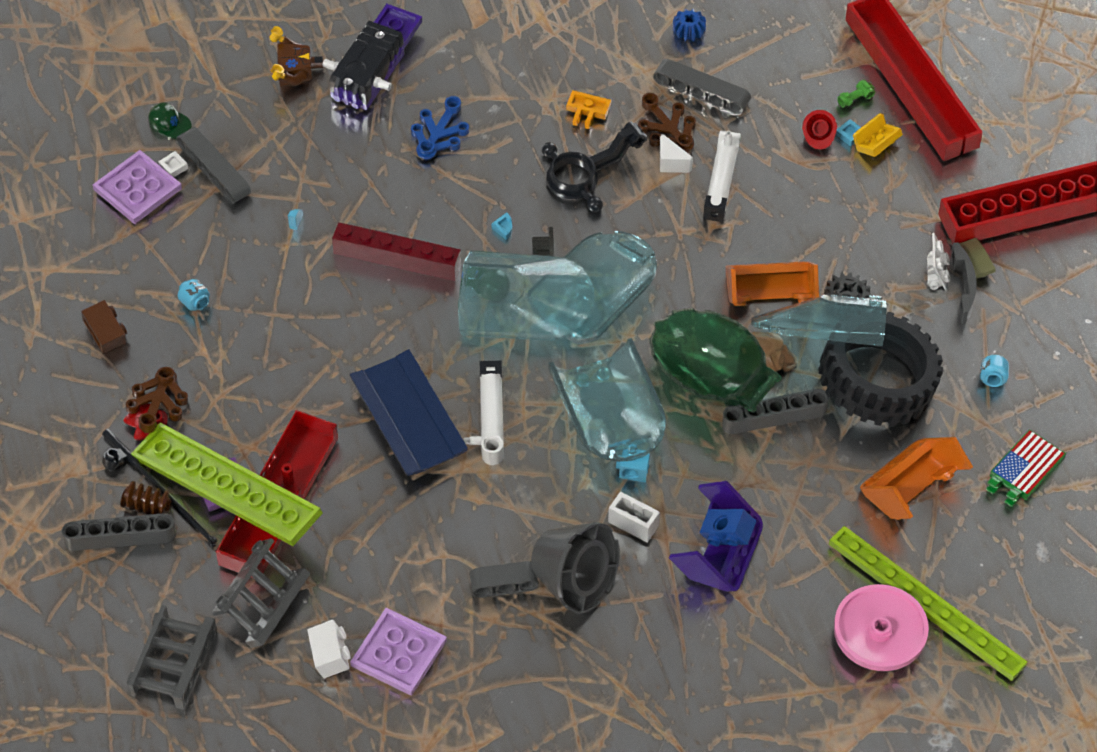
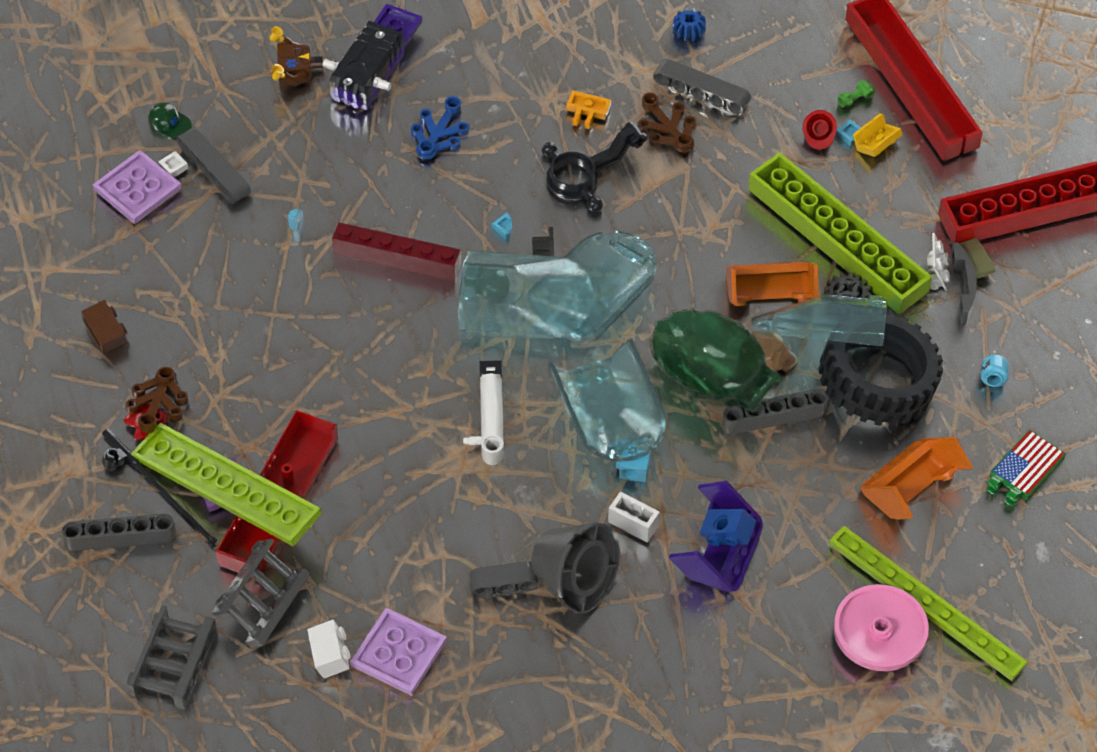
reddish brown piece [120,481,172,515] -> none
medium azure head [177,279,210,311] -> none
dark blue hinge [349,349,468,476] -> none
white slope [660,134,693,173] -> none
white piece [703,130,741,222] -> none
none -> lime brick [748,152,932,315]

